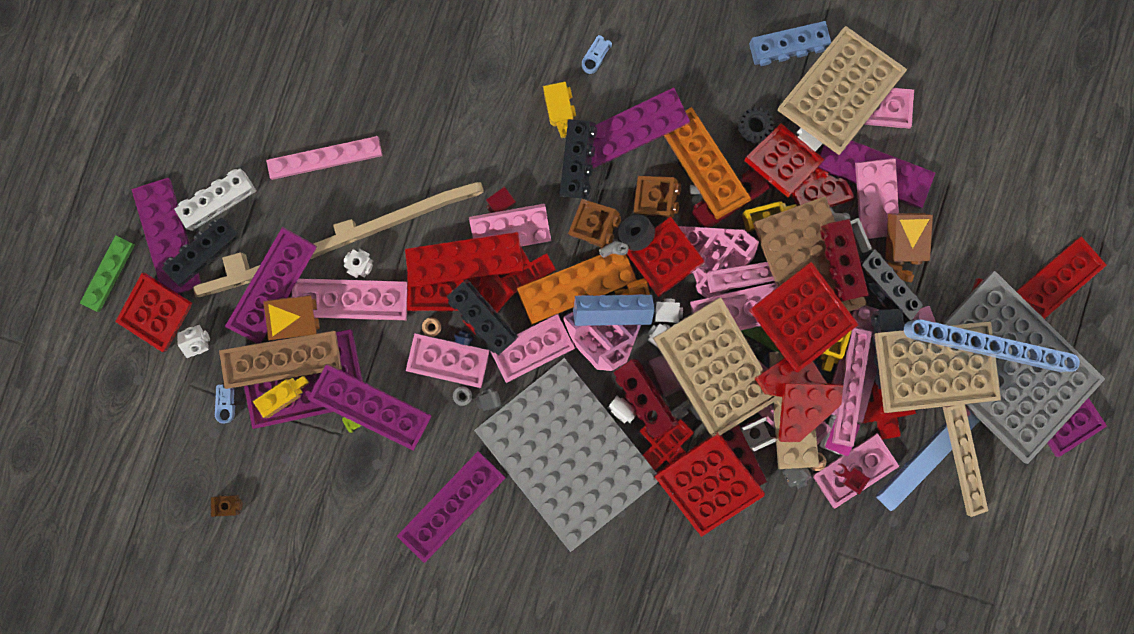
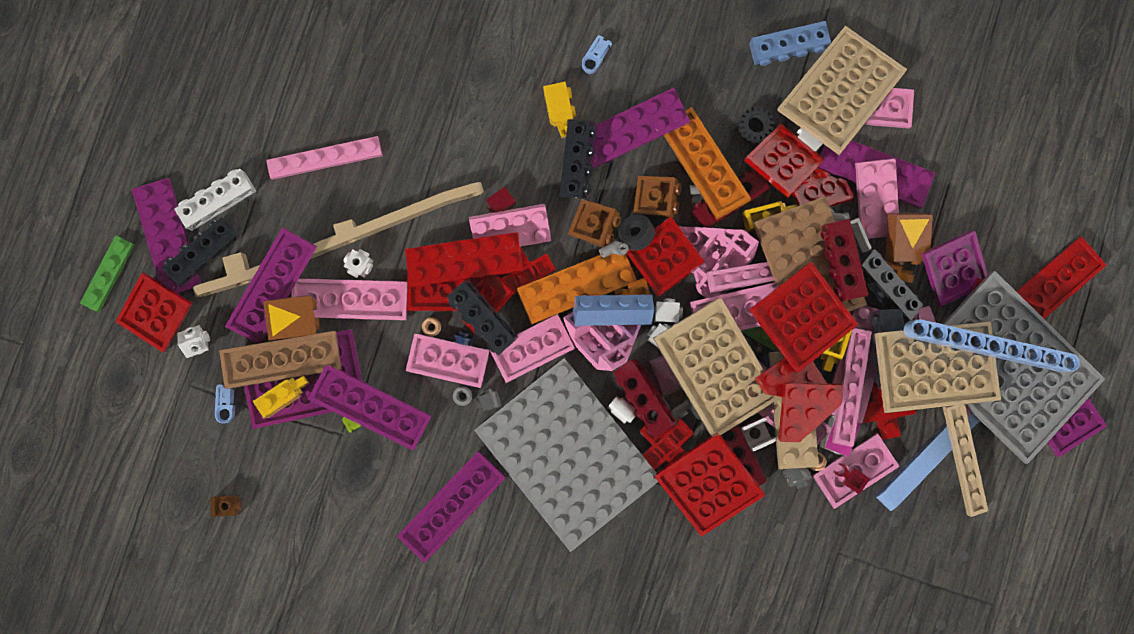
none -> magenta plate [921,230,988,306]

